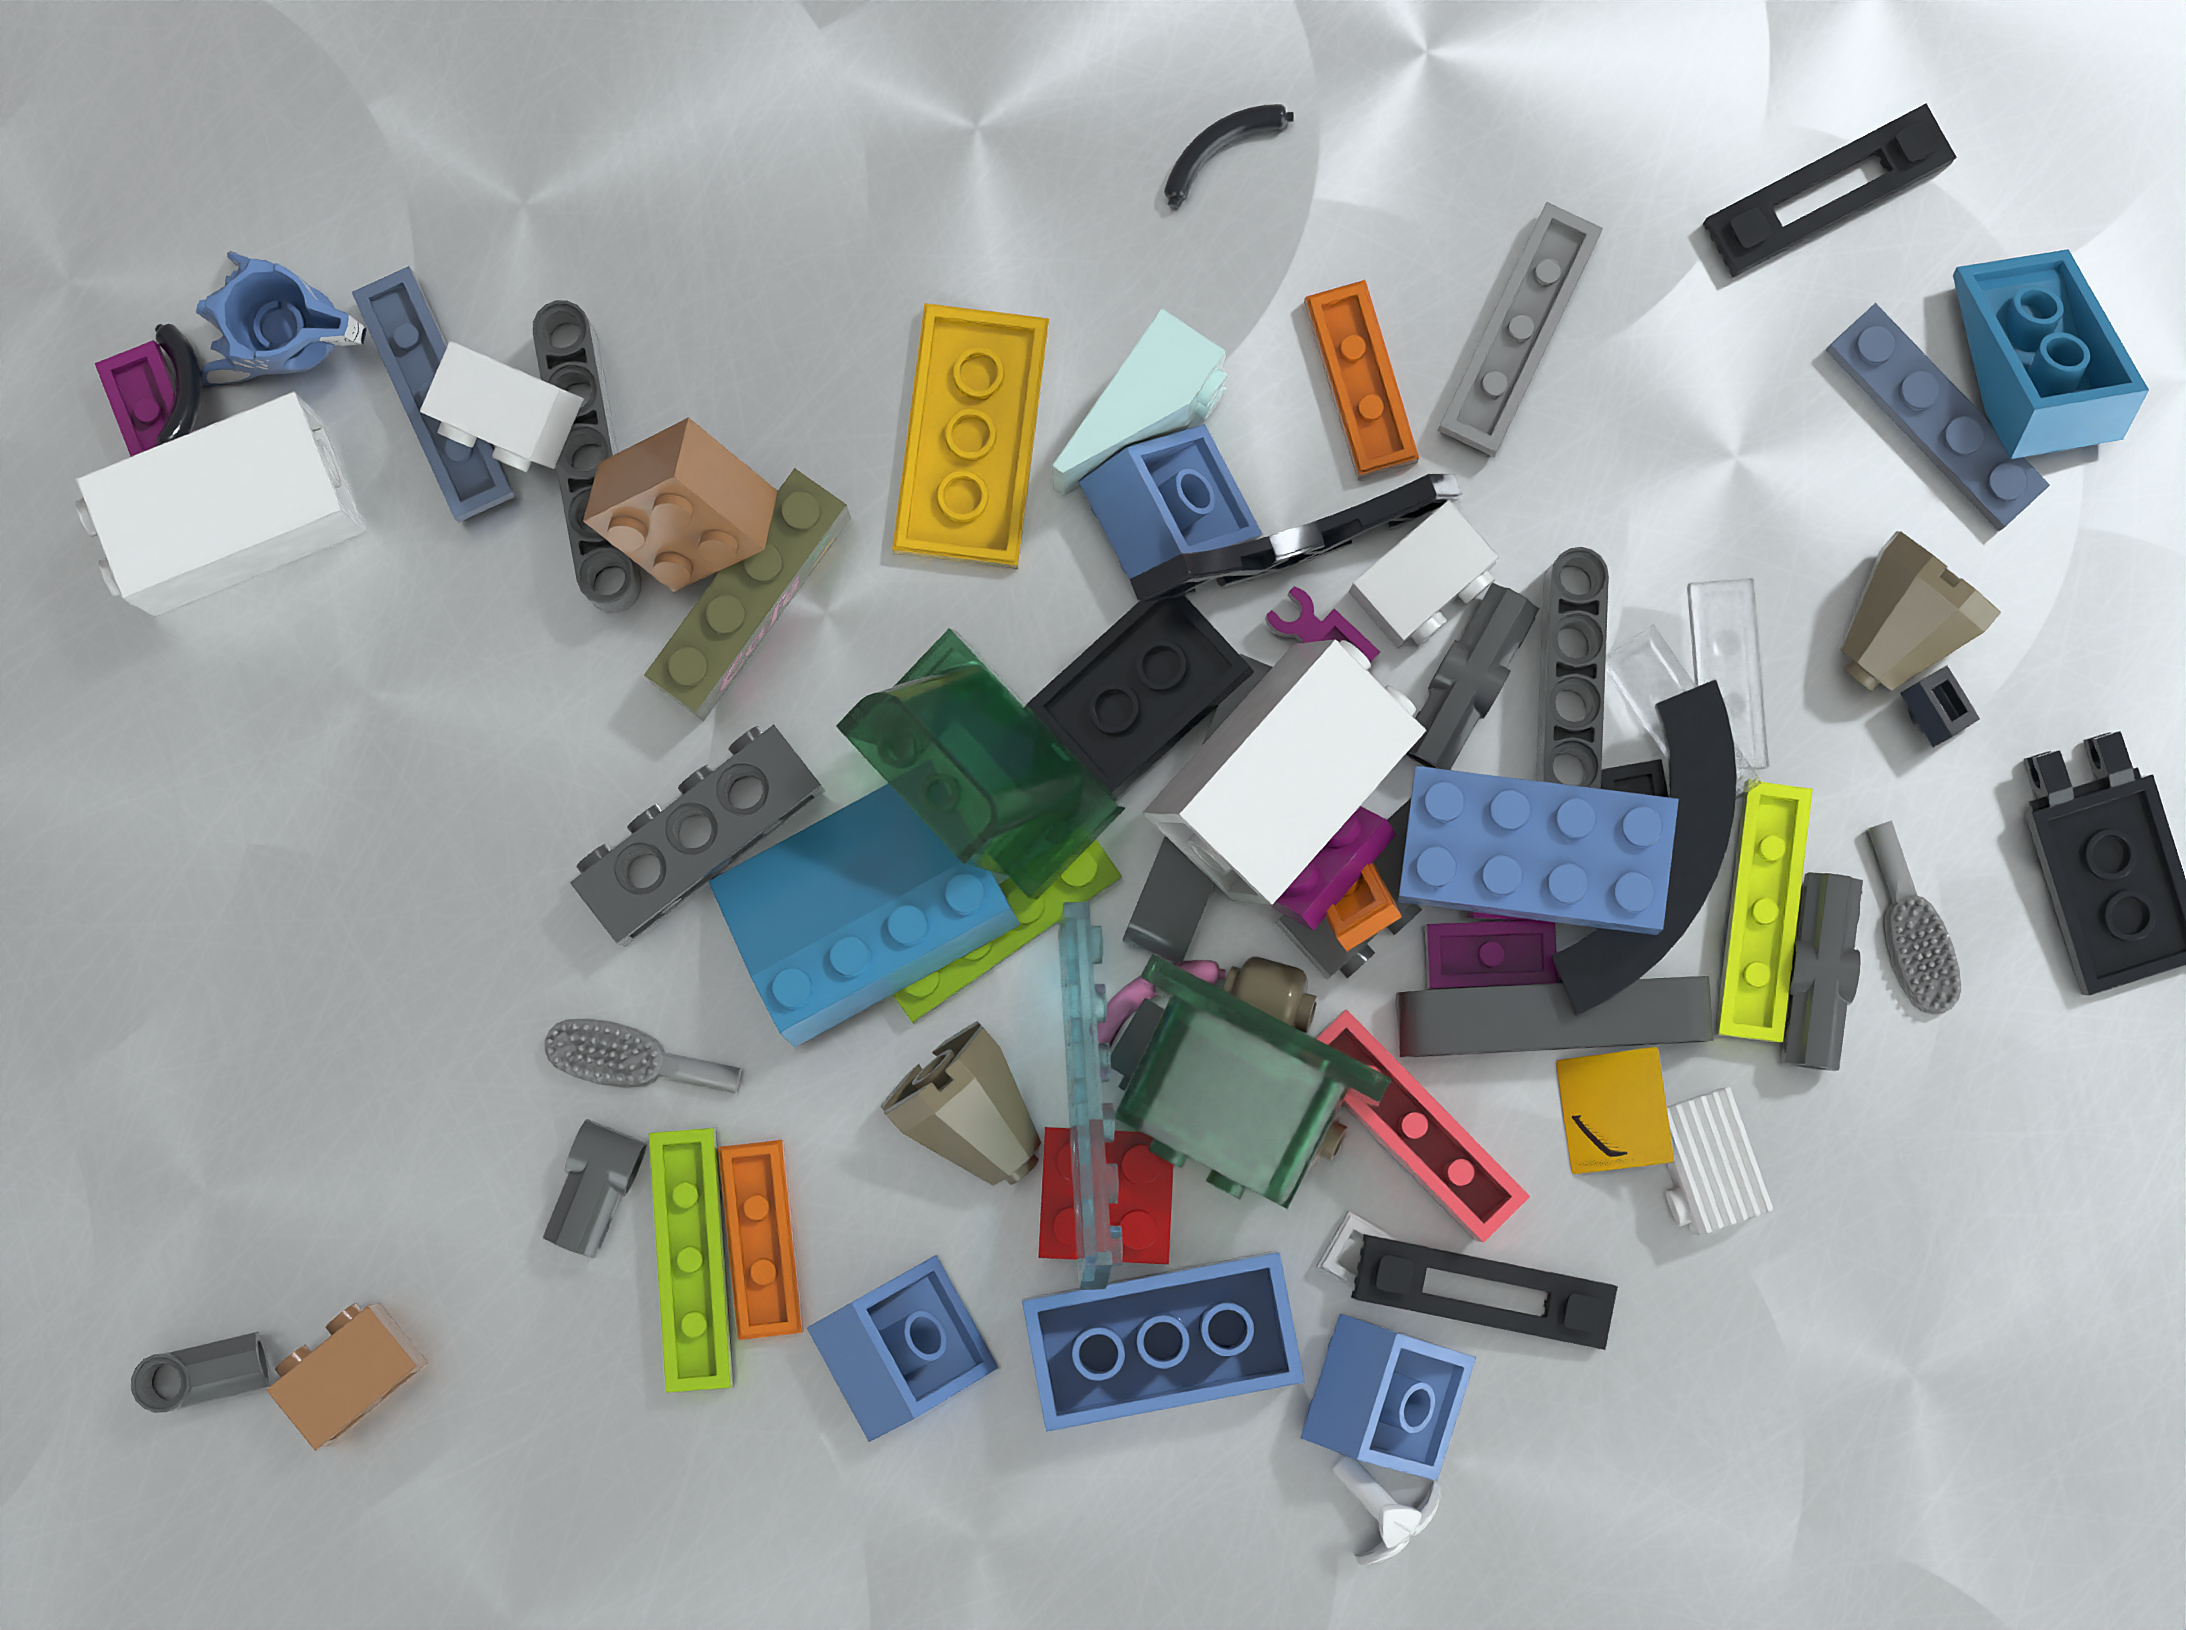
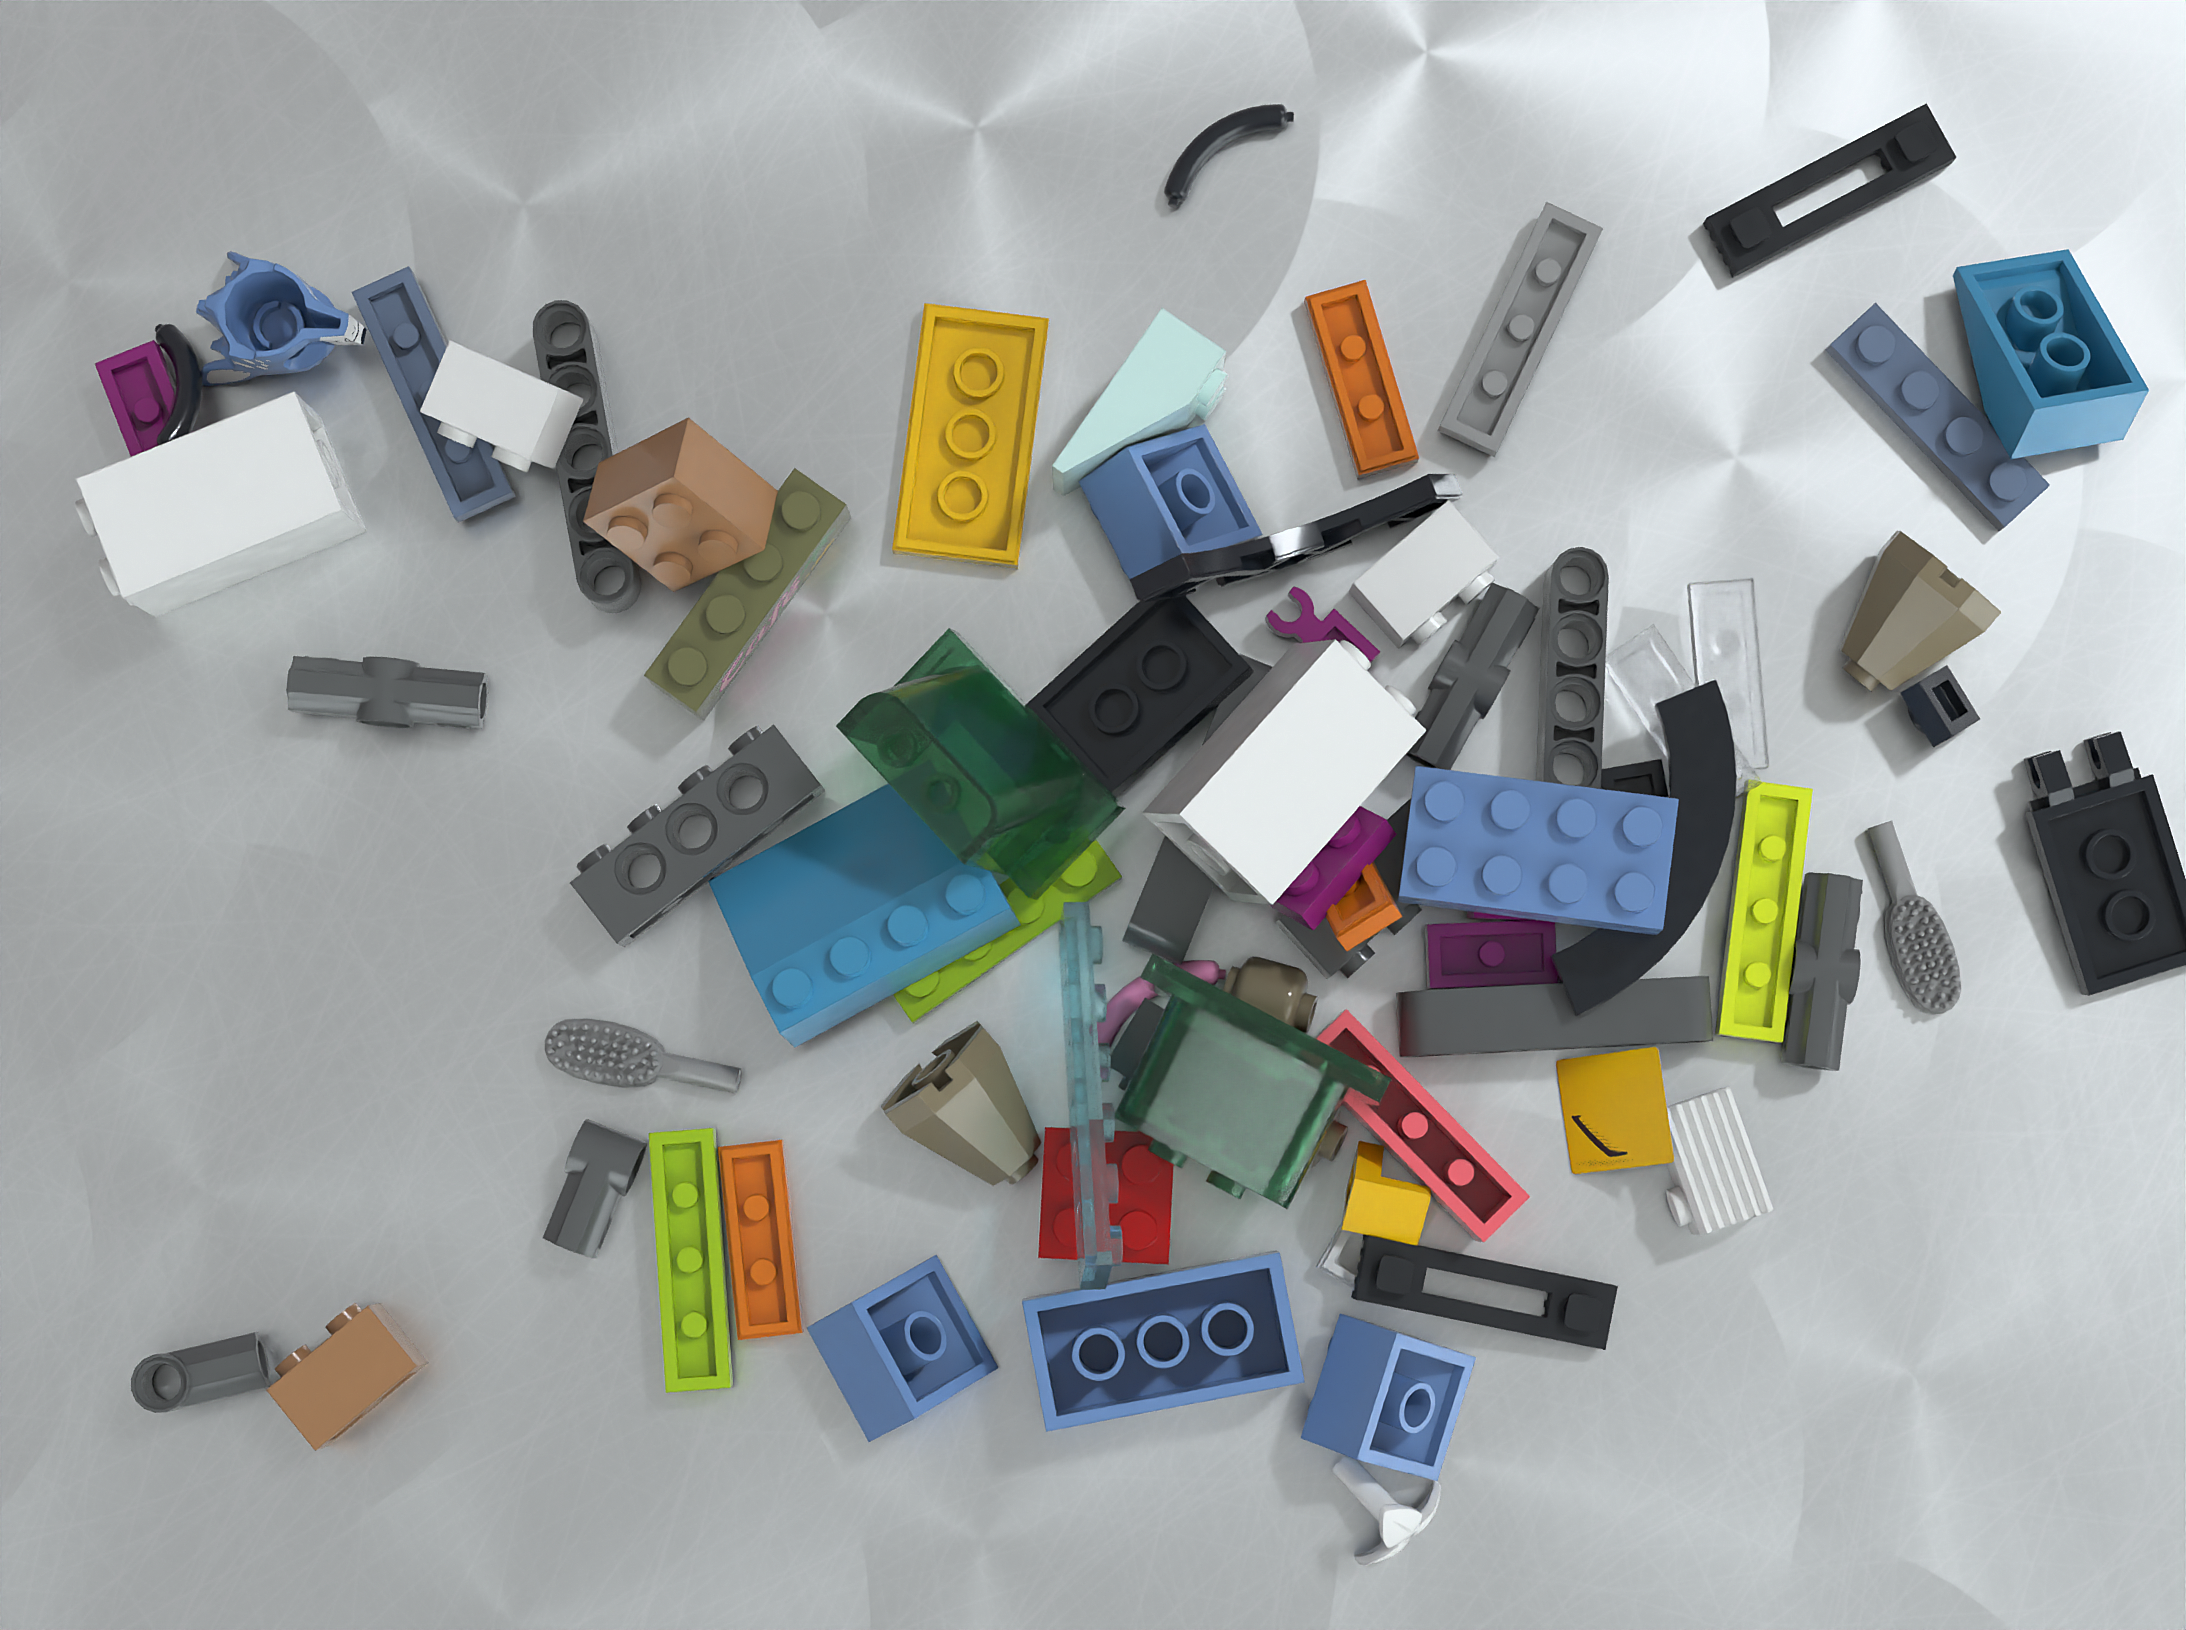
none -> dark grey piece [286,656,488,729]
none -> yellow panel [1341,1141,1431,1246]

